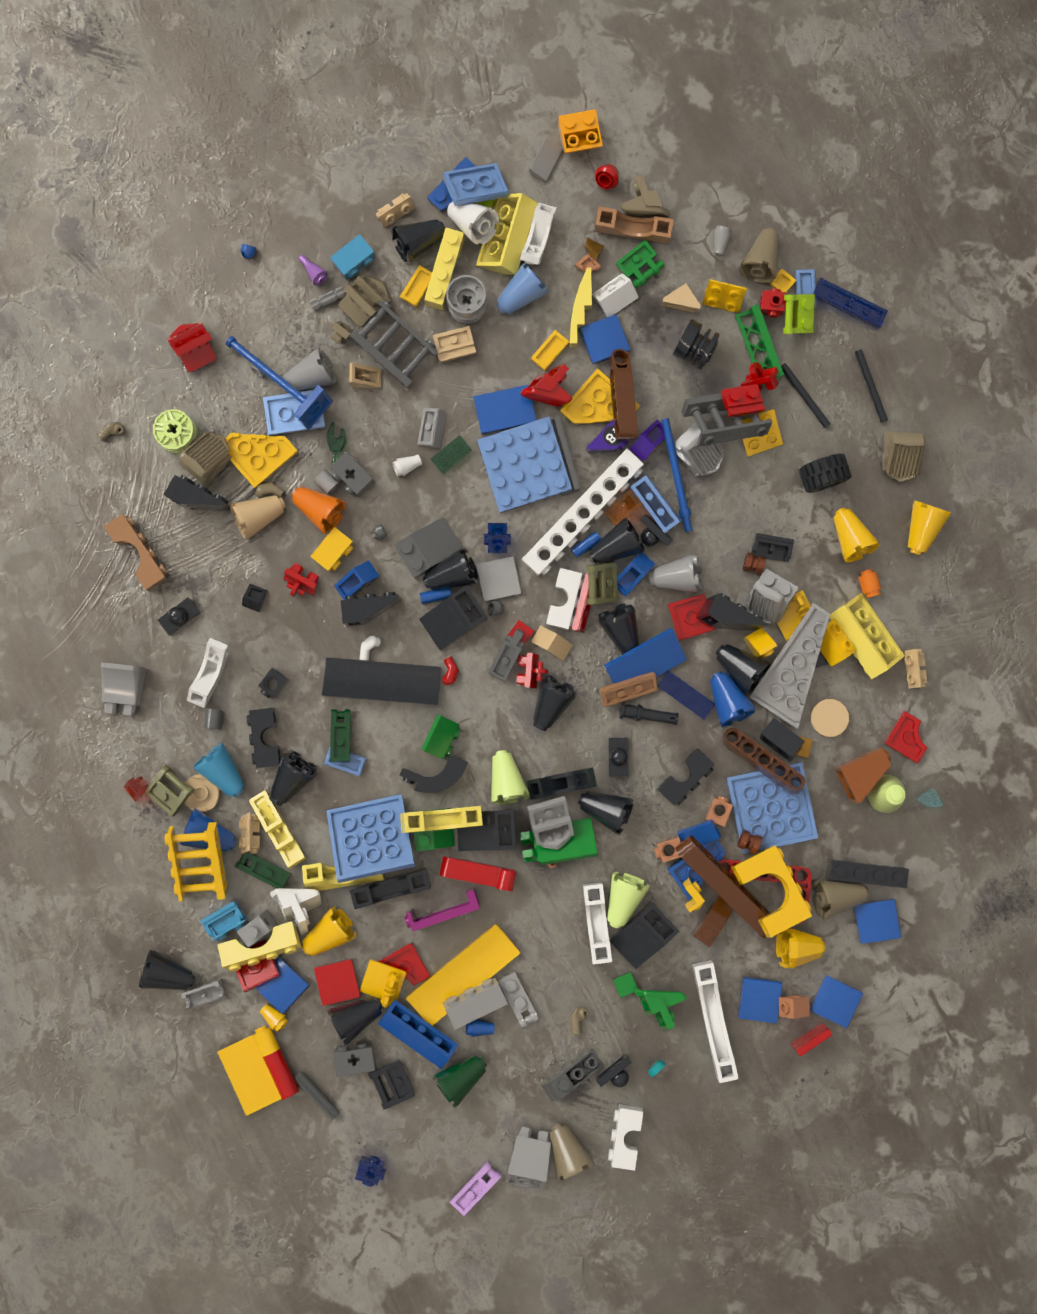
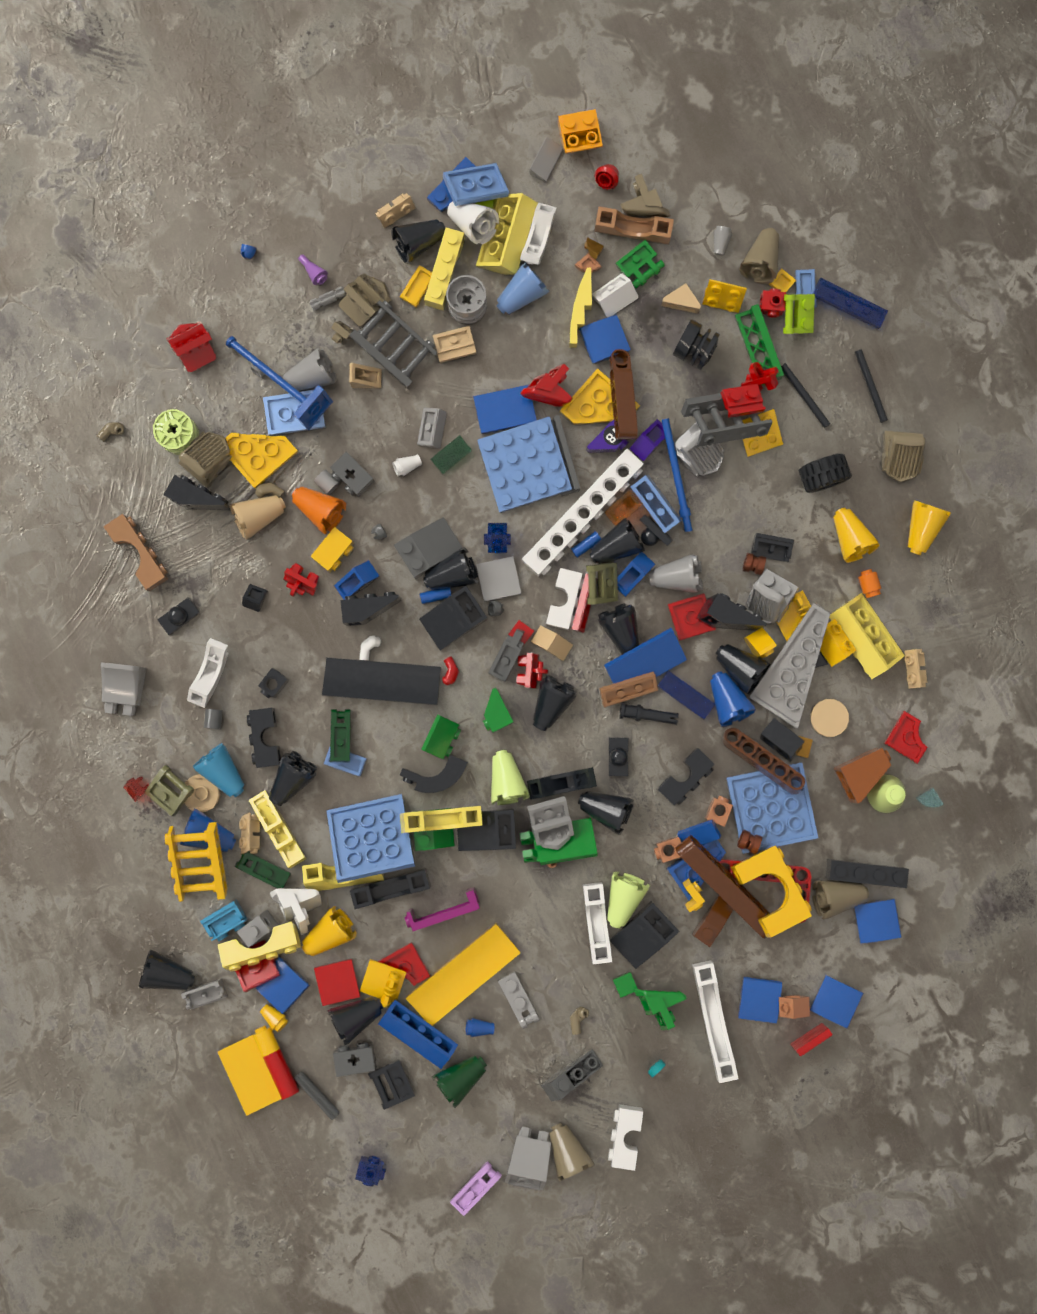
clear green hand [327,422,346,465] -> none
dark azure brick [330,234,375,280] -> none
red beam [439,856,517,892] -> none
light grey brick [443,978,508,1030] -> none
yellow tile [531,330,569,371] -> none
black tile [596,1054,632,1088] -> none
yellow cone [776,928,826,968] -> none
none -> green slope [483,687,514,733]

